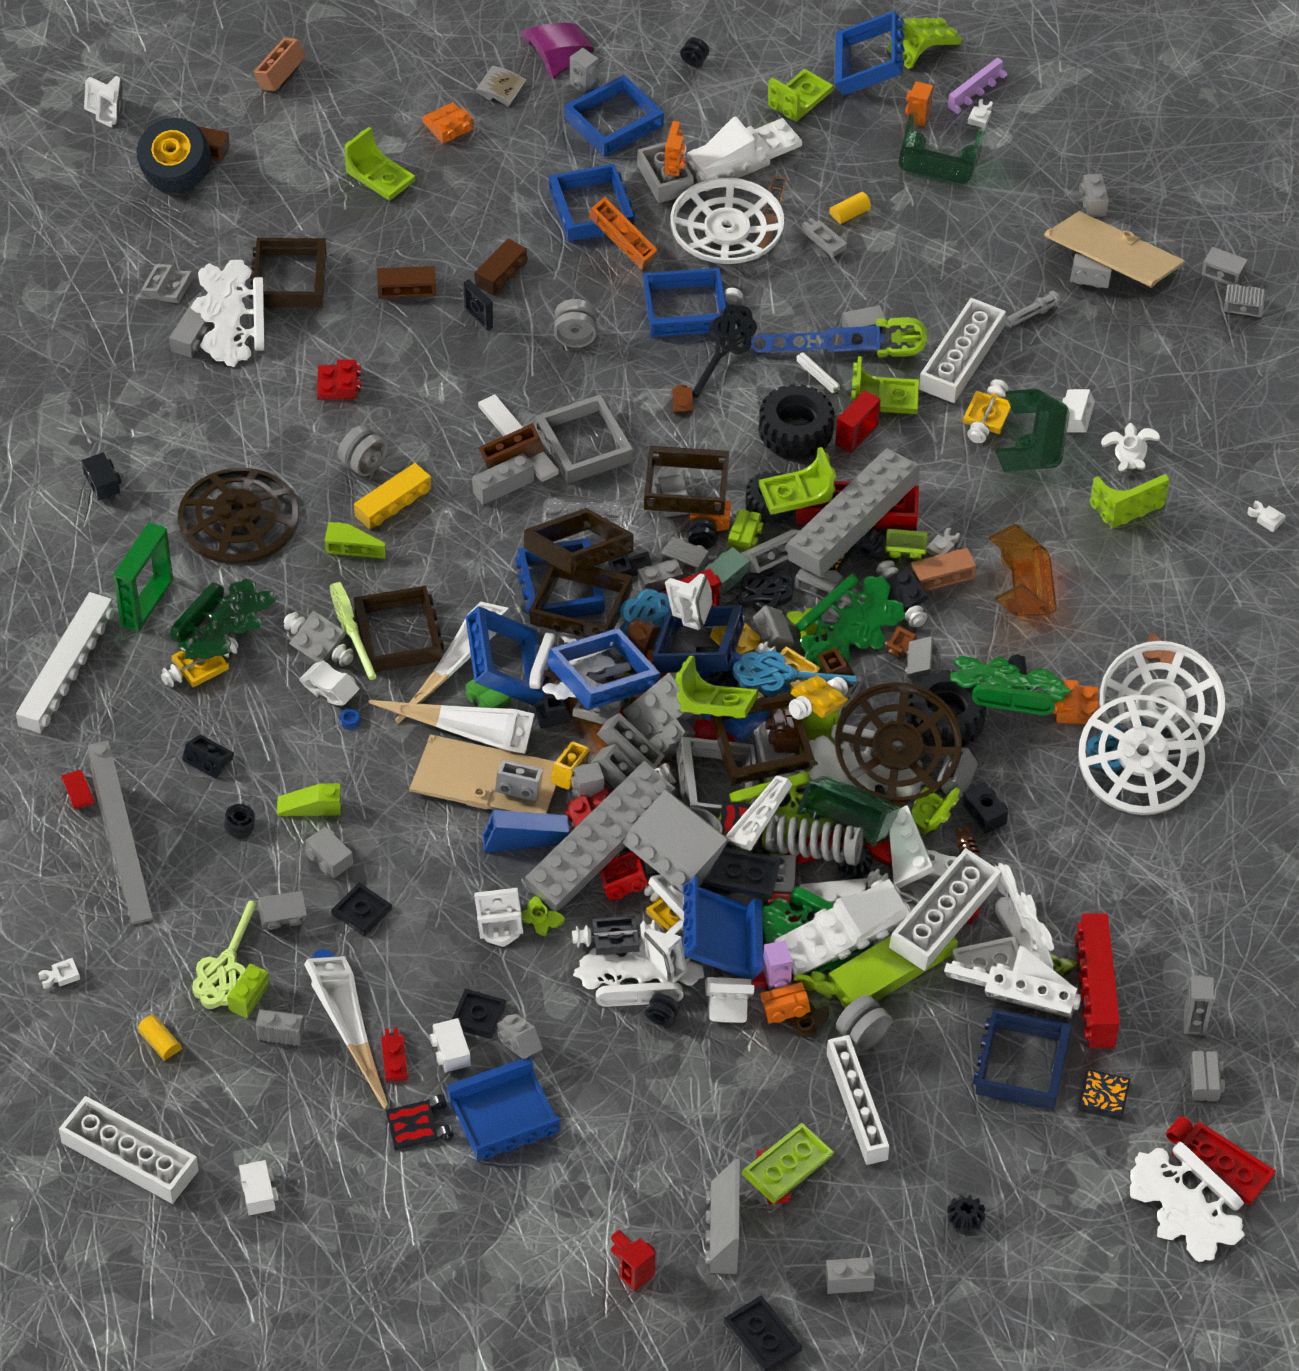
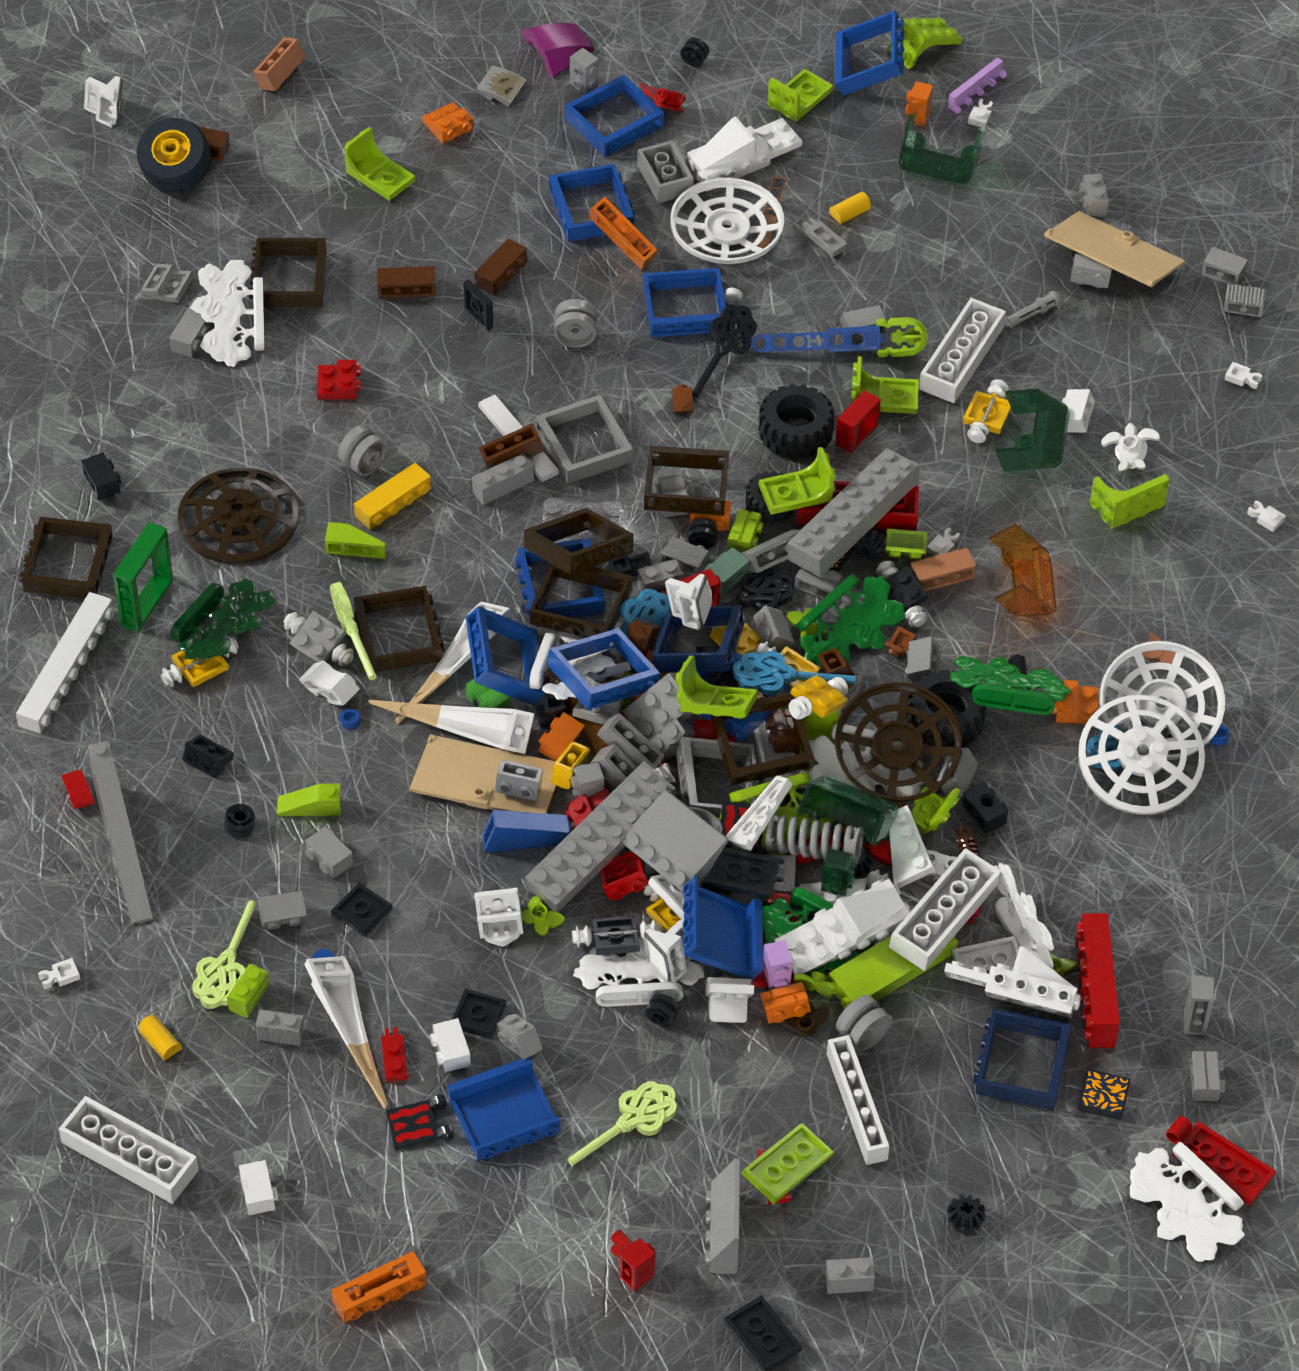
orange plate [664,121,686,176] -> none
white axle [796,352,840,394] -> none
none -> dark brown window [19,517,113,599]
none -> orange brick [331,1251,427,1323]
none -> orange brick [539,712,585,762]
none -> yellowish green piece [567,1081,677,1166]
none -> red hinge [639,83,686,112]
none -> clear green brick [821,848,856,897]
none -> blue tile [1209,725,1230,746]
none -> white plate [1225,362,1262,389]

